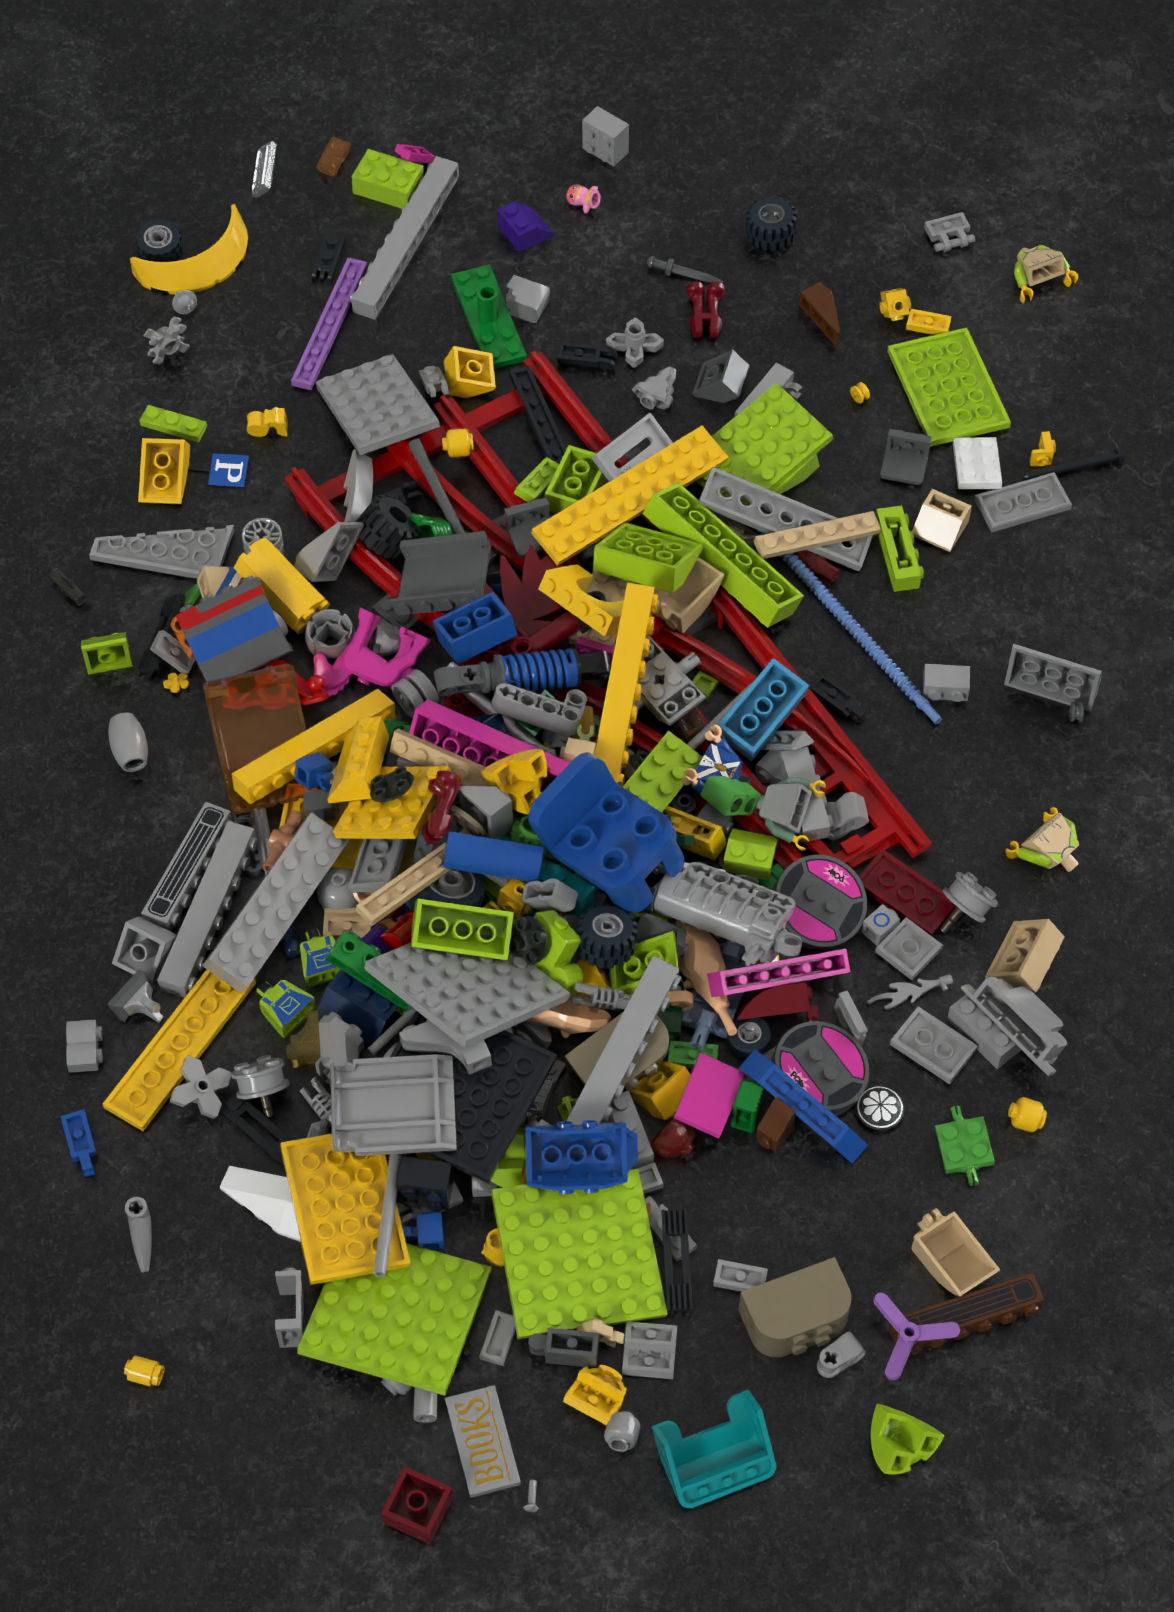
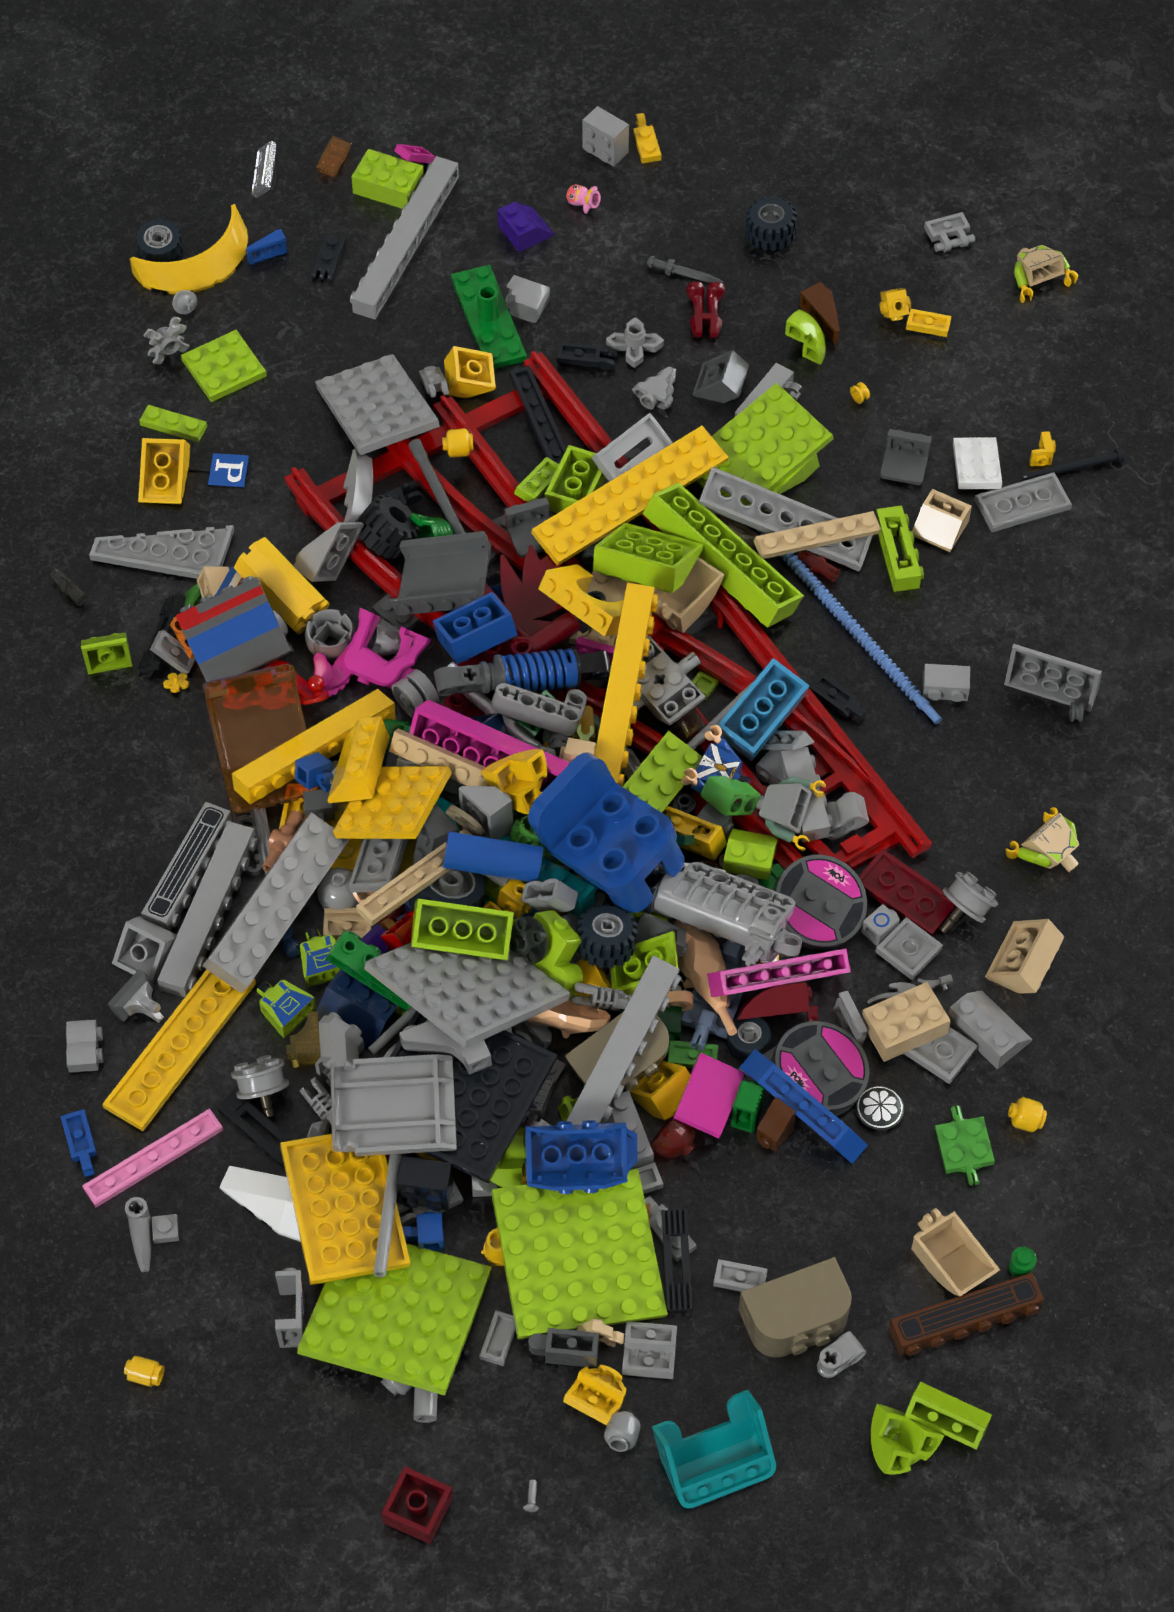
light grey piece [108,713,148,772] -> none
light grey plant [170,1056,231,1119] -> none
light grey wheel [242,518,284,555] -> none
yellow leg [247,407,288,437] -> none
medium lavender plate [291,258,368,390] -> none
pearl dark grey dish [370,766,414,802] -> none
dark red piece [423,770,462,844] -> none
light grey tile [445,1385,521,1498] -> none
dark grey bush [630,750,649,769] -> none
medium lavender piece [873,1293,960,1380] -> none
lime plate [887,328,1011,447] -> none
light grey brick [961,977,1067,1076] -> none
none -> bright pink tile [82,1108,223,1207]
none -> light grey plate [152,1214,179,1244]
none -> lime plate [181,330,267,402]
none -> blue slope [246,229,288,265]
none -> yellow plate [633,113,662,163]
none -> lime brick [785,310,826,365]
none -> tan brick [862,982,951,1062]
none -> lime brick [905,1382,992,1450]
none -> green brick [1008,1247,1037,1278]

